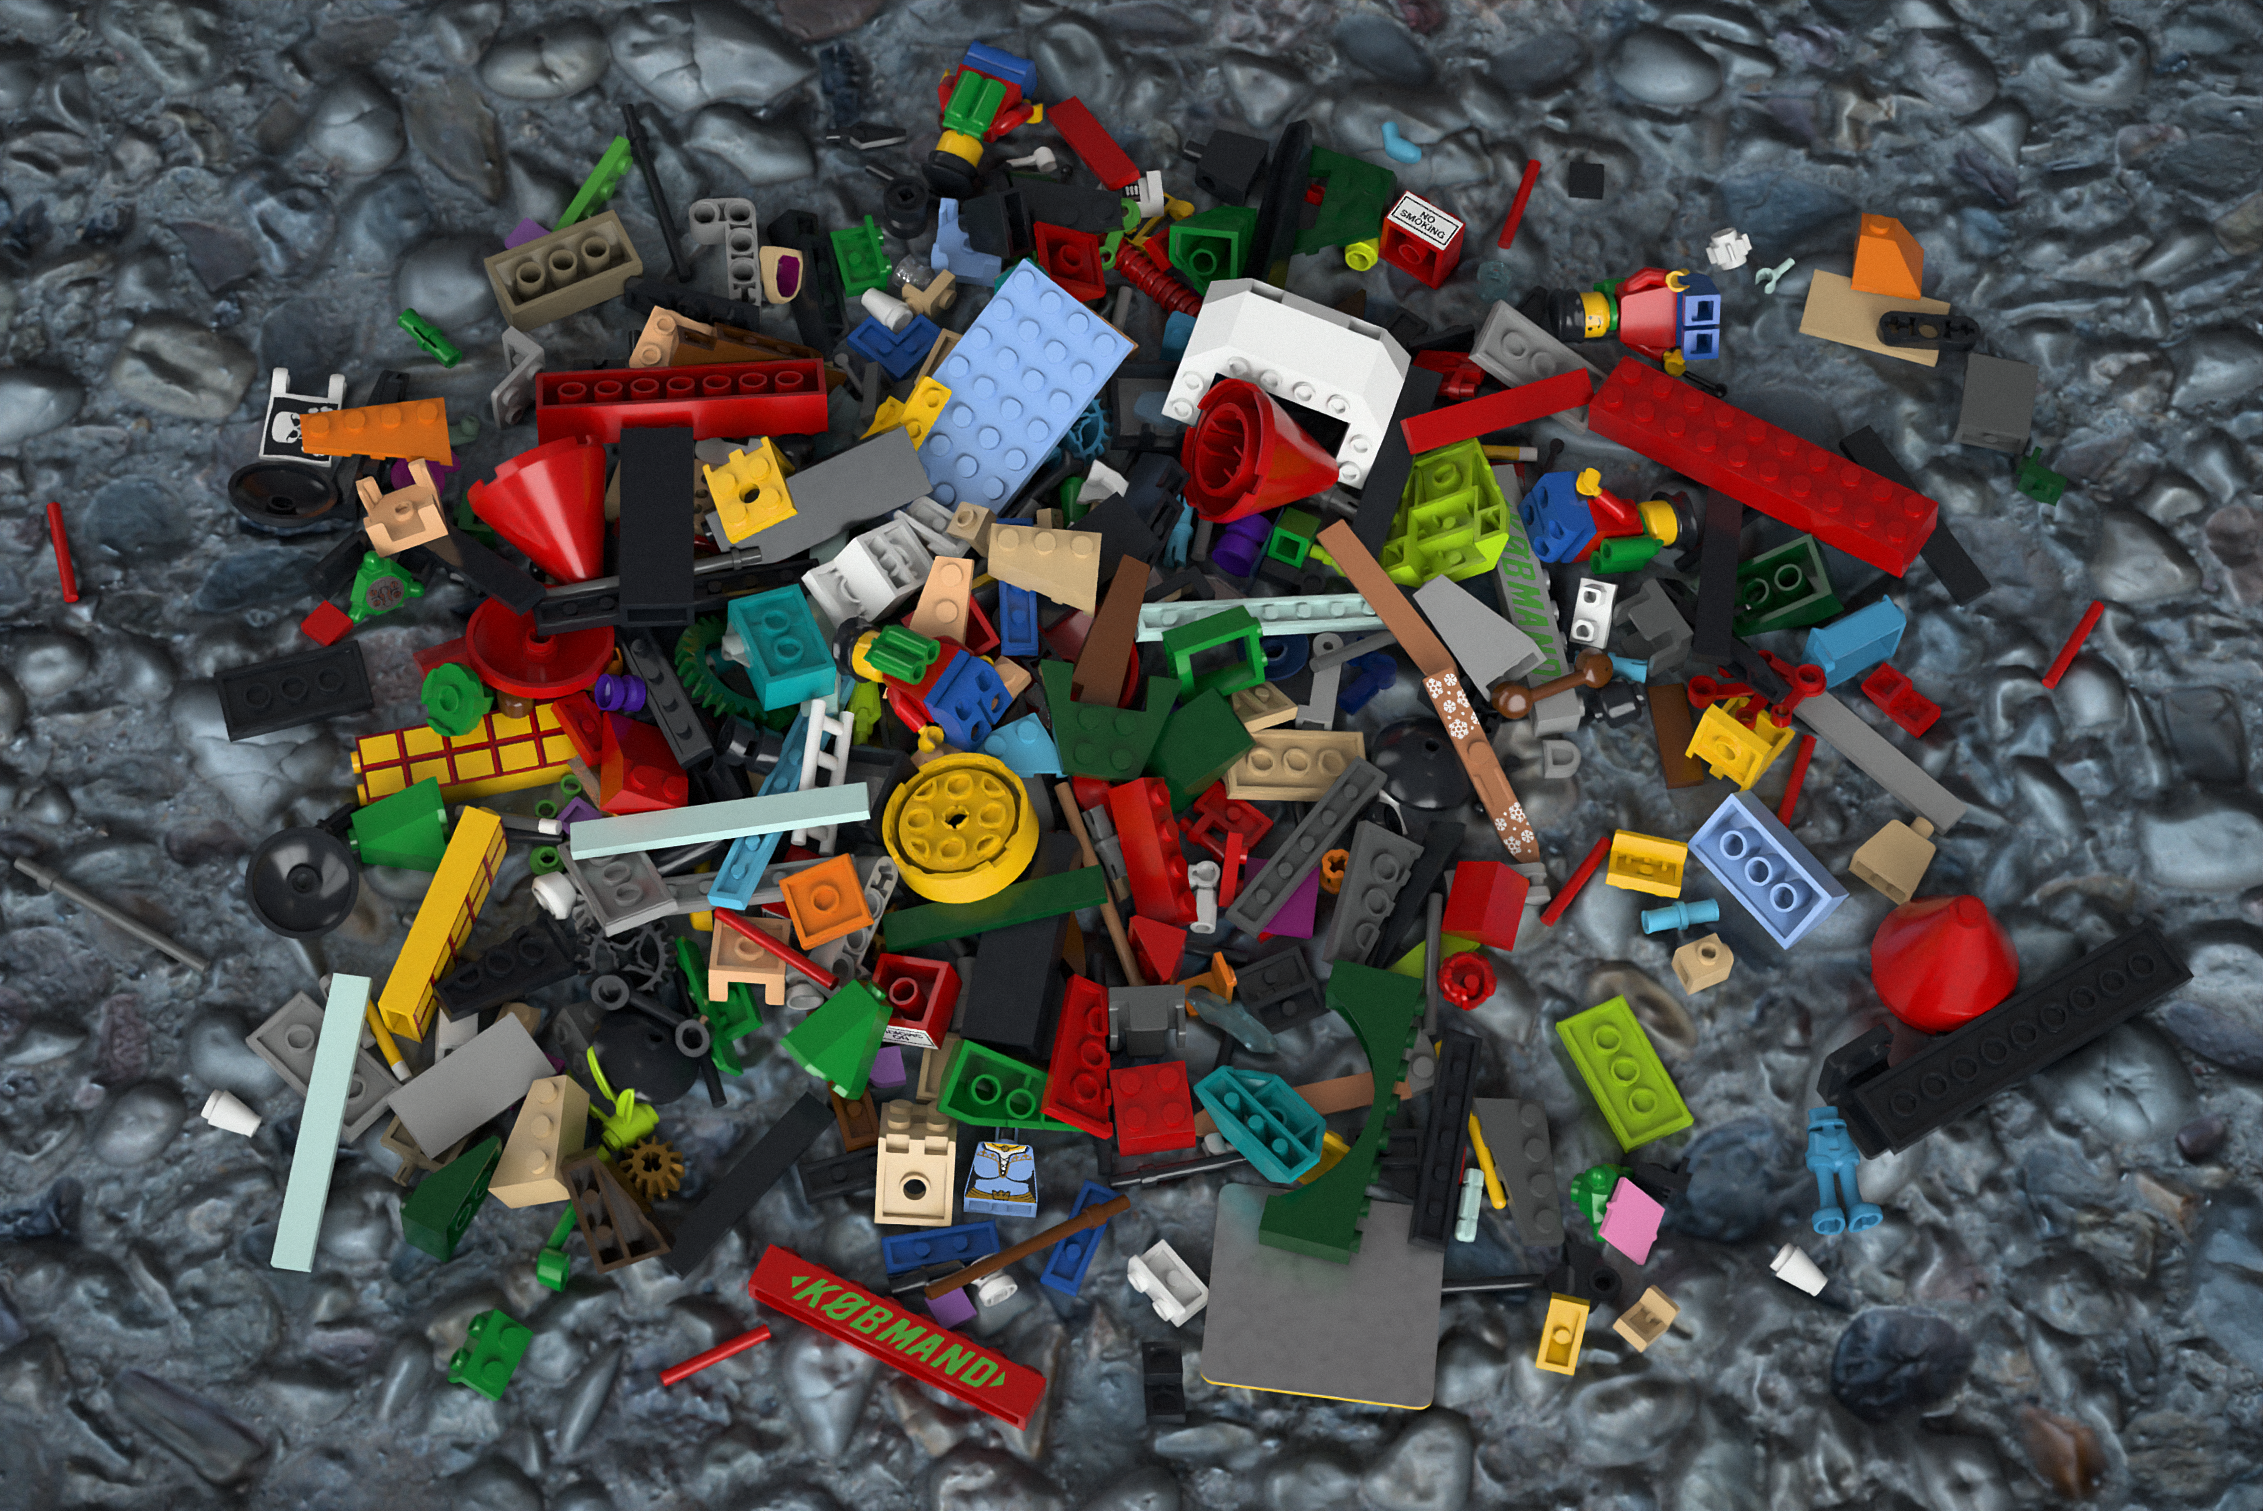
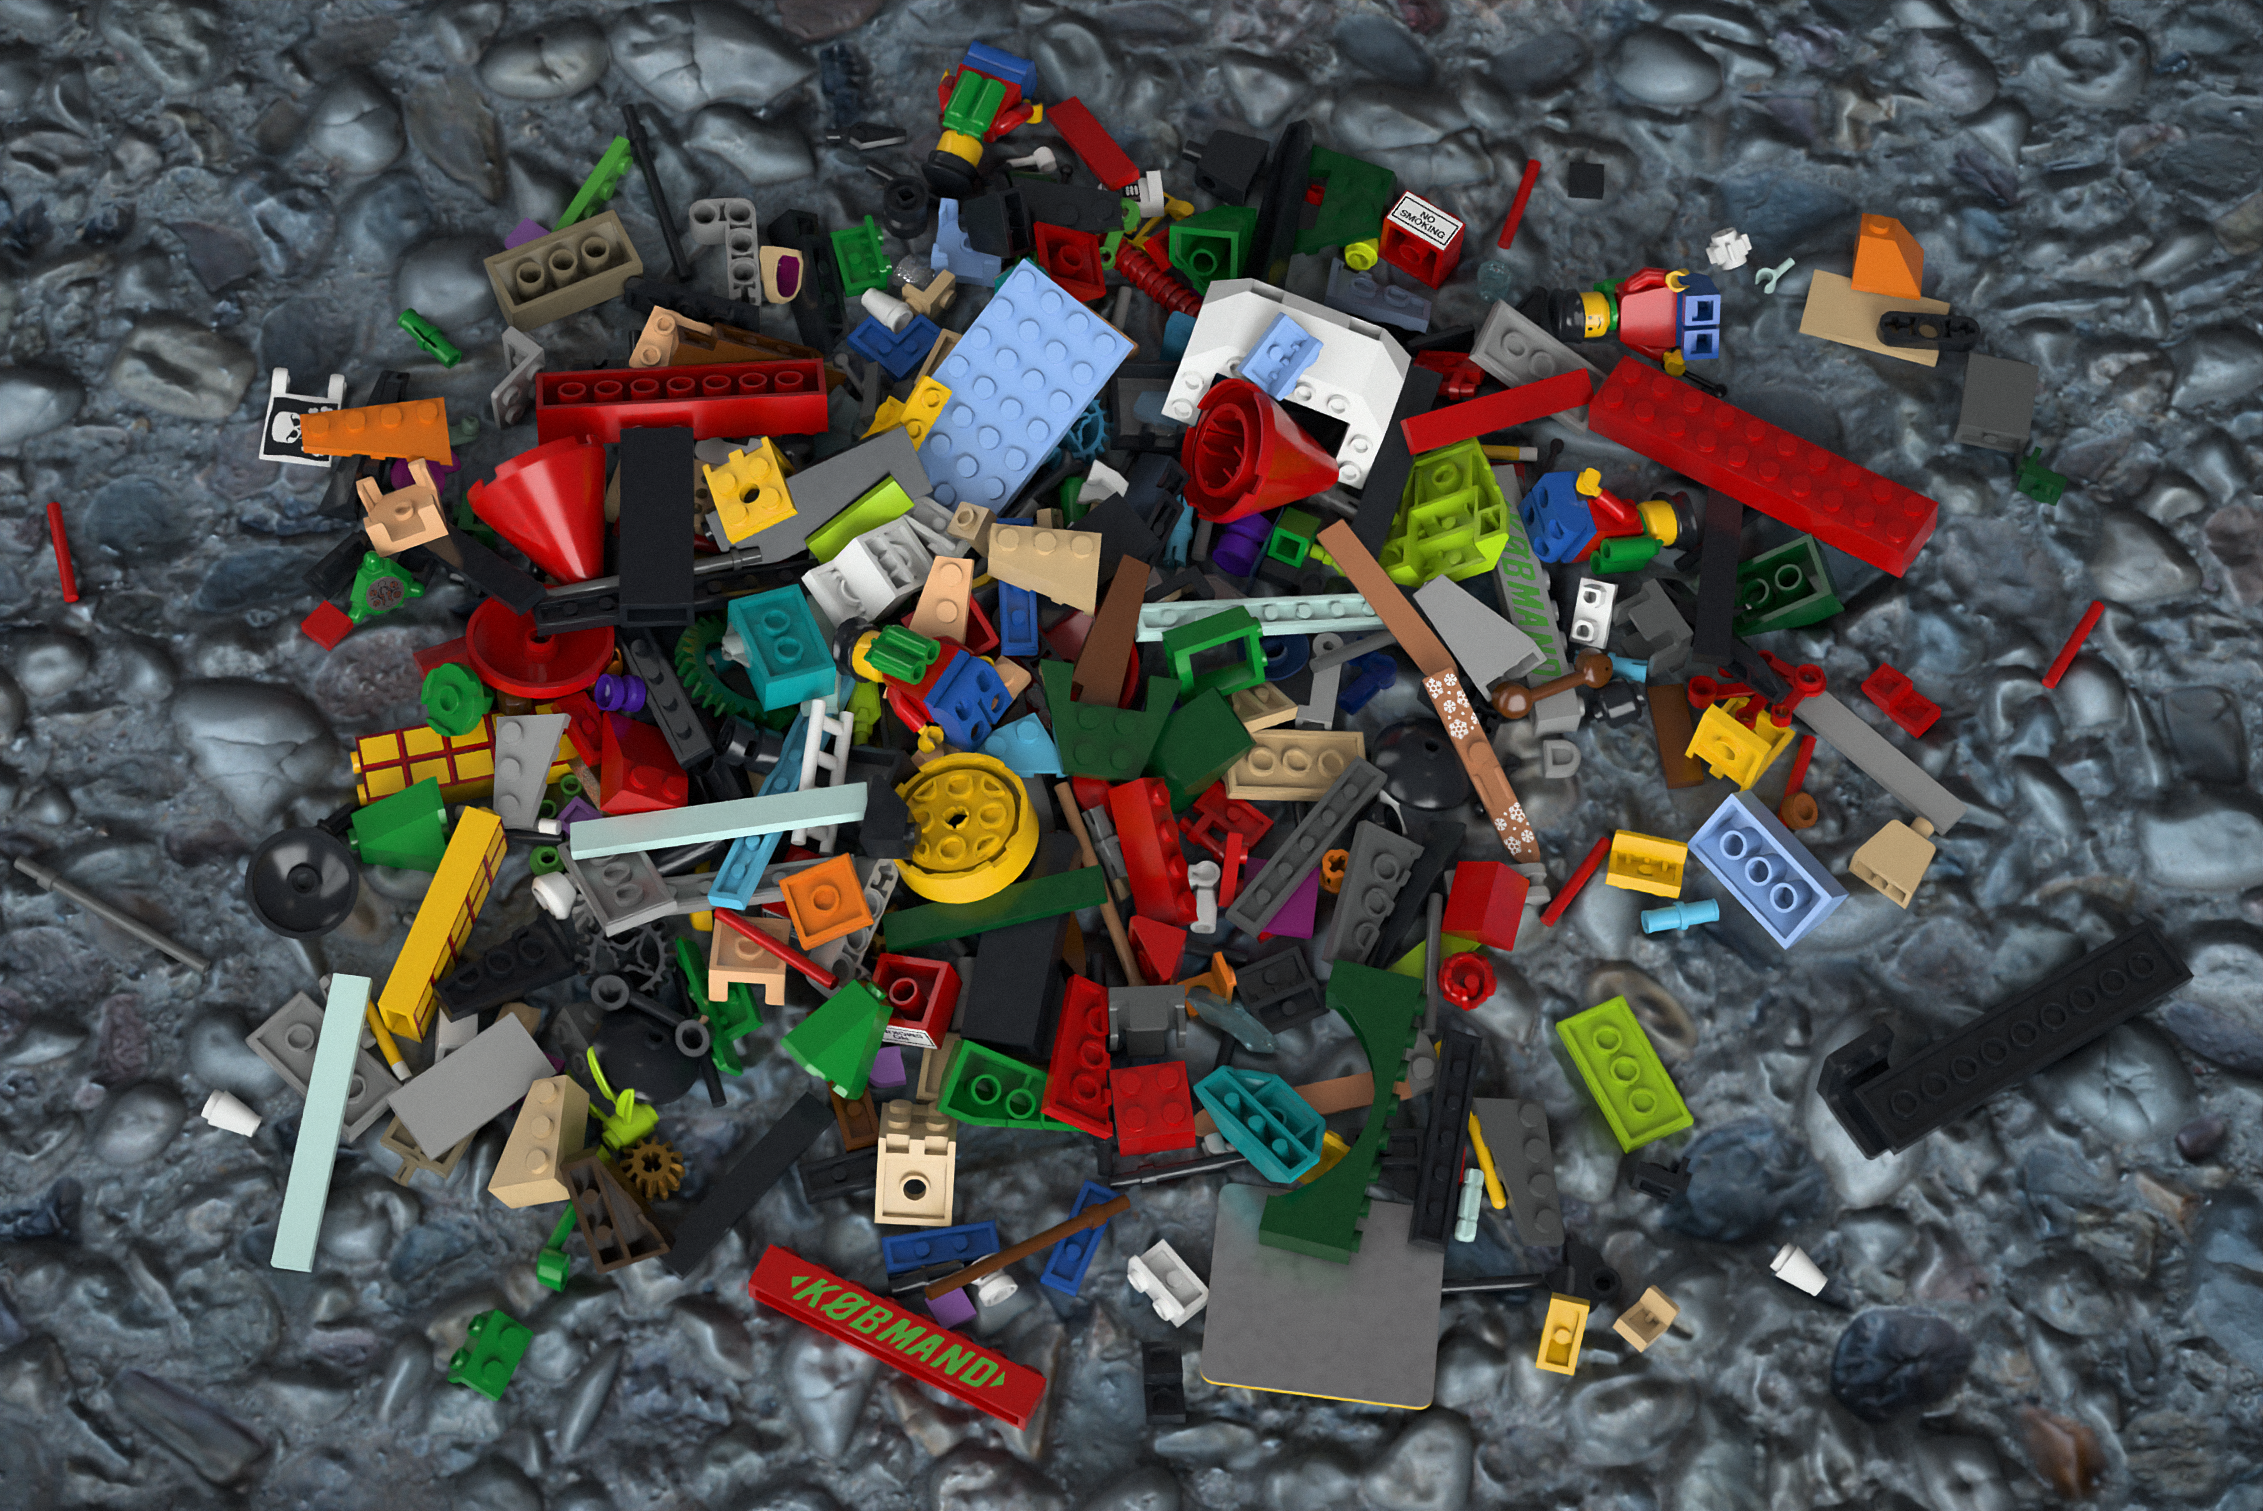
black tile [213,640,375,742] -> none
black dish [227,461,338,528] -> none
dark green slope [399,1135,503,1263] -> none
red bar [659,1323,771,1387] -> none
white wheel [786,964,824,1010] -> none
light blue torso [963,1127,1037,1218] -> none
medium azure arm [1381,122,1422,164] -> none
green rock [1570,1163,1635,1243] -> none
bright pink piece [1598,1177,1665,1265] -> none
tan brick [1671,933,1734,995] -> none
dark azure window [1800,594,1907,690] -> none
dark azure piece [1805,1106,1883,1235] -> none
black tile [1838,425,1992,608] -> none
red cone [1869,894,2019,1034] -> none
none -> light grey wing [493,713,572,829]
none -> lime tile [804,475,915,564]
none -> black slope [859,774,922,860]
none -> light blue bracket [1236,312,1323,401]
none -> sand blue wing [1324,257,1432,333]
none -> dark orange tile [1782,792,1818,830]

